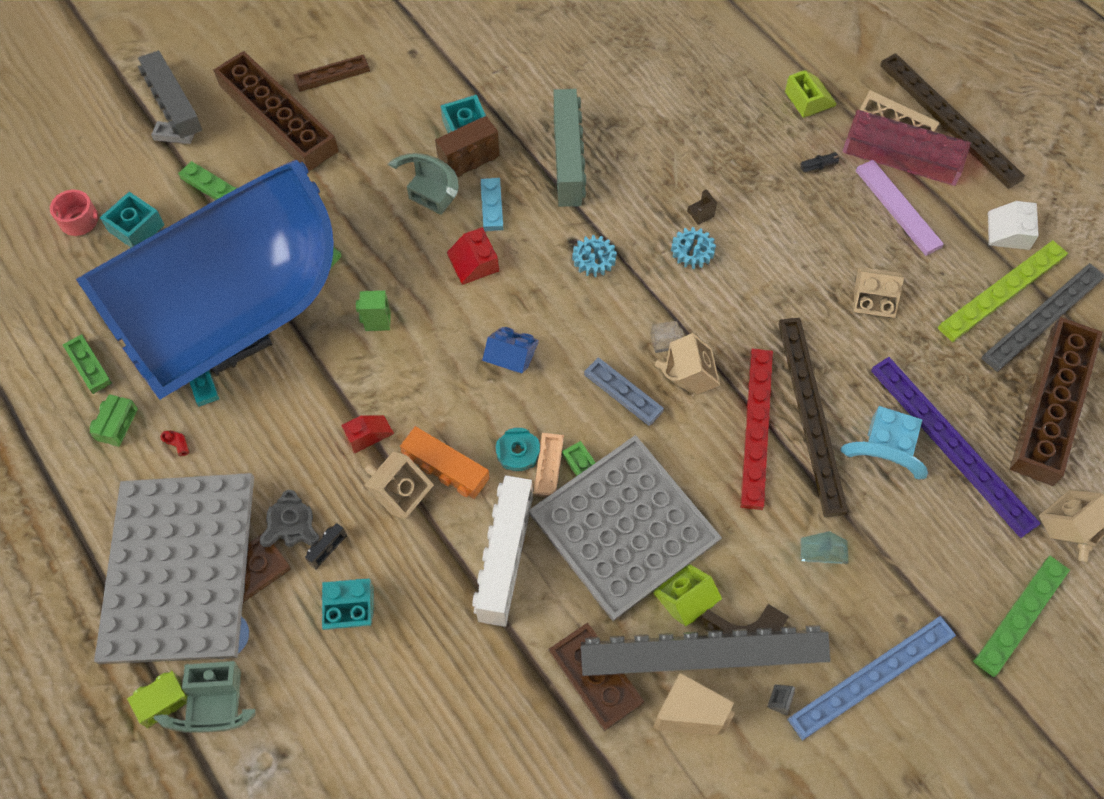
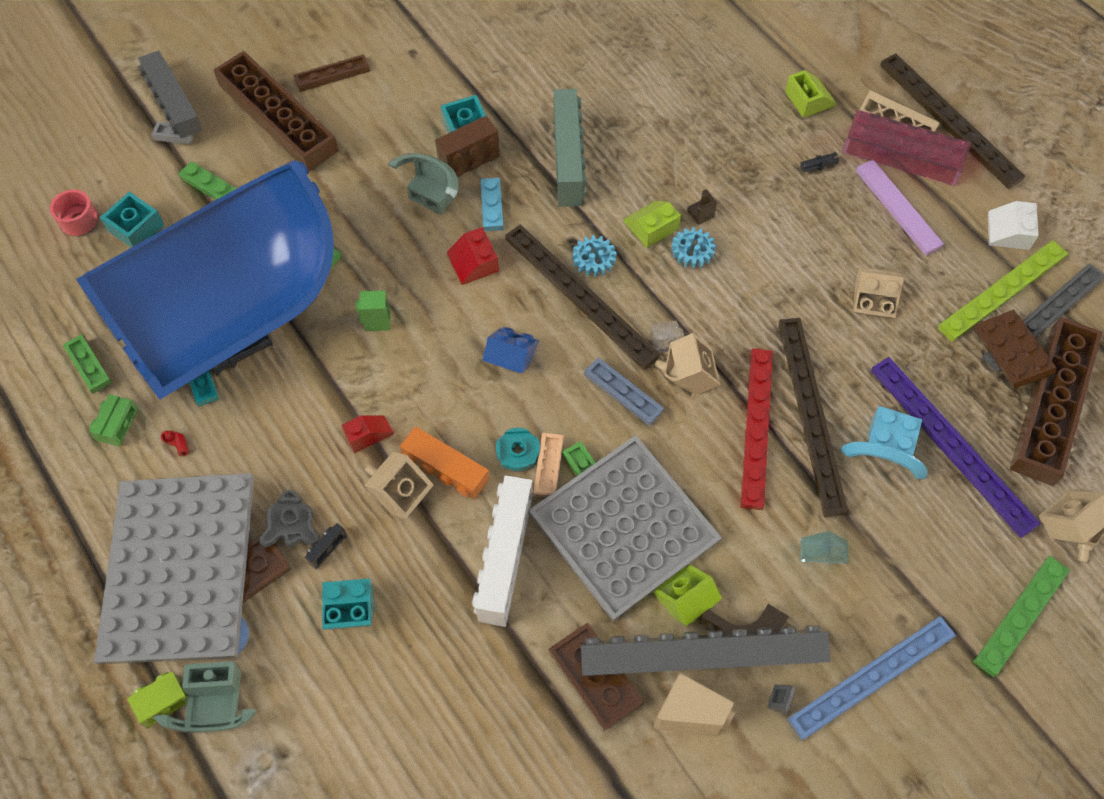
none -> dark brown plate [505,224,660,370]
none -> lime slope [623,201,681,248]
none -> reddish brown plate [974,309,1056,389]

